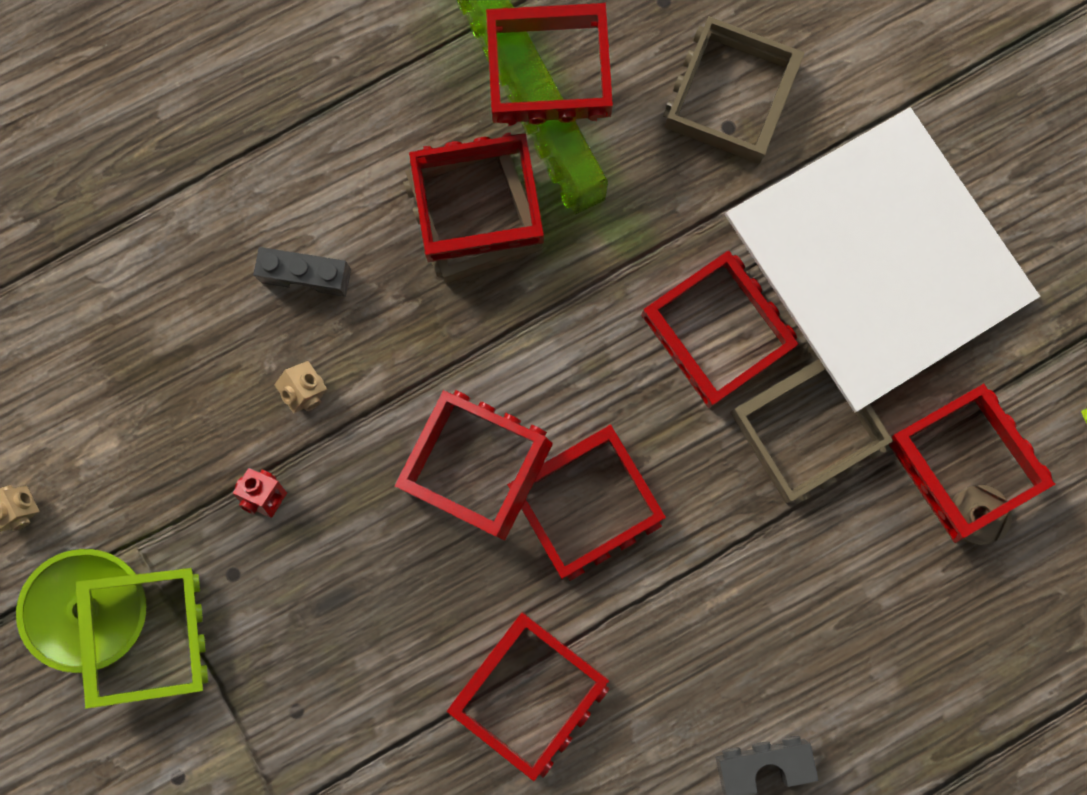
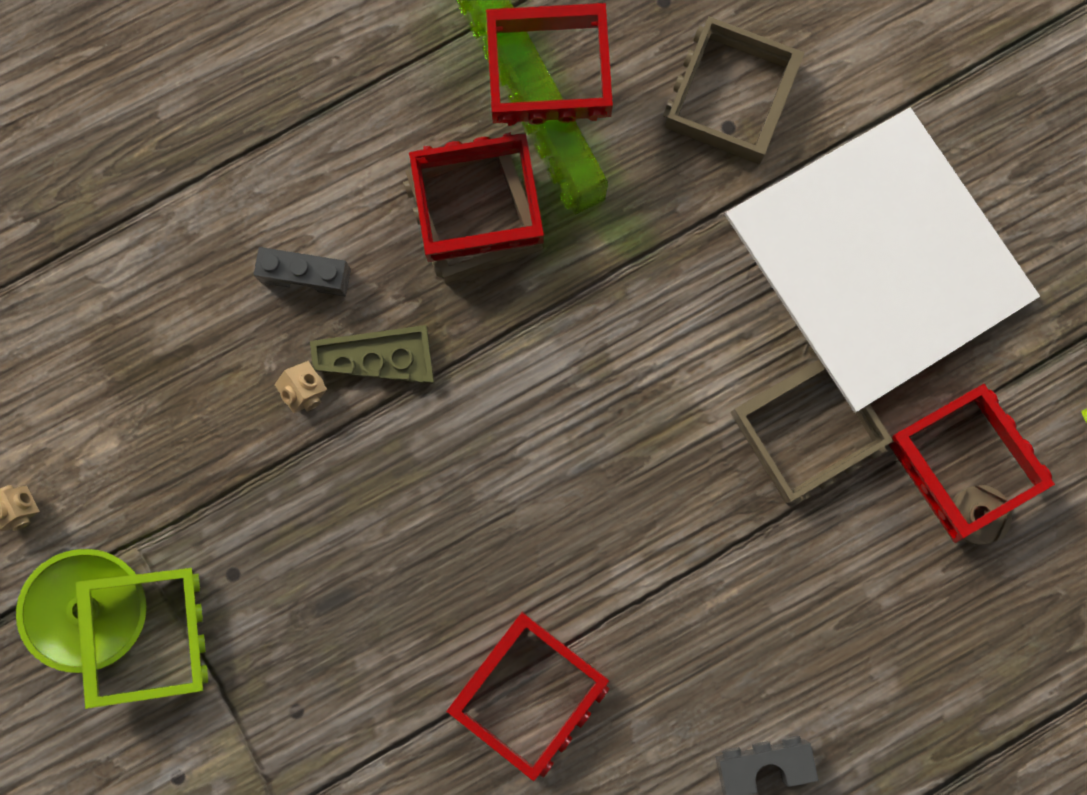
red brick [233,468,287,518] -> none
red window [395,390,553,541] -> none
red window [507,424,666,581] -> none
red window [641,250,799,408] -> none
none -> olive wing [310,325,435,384]

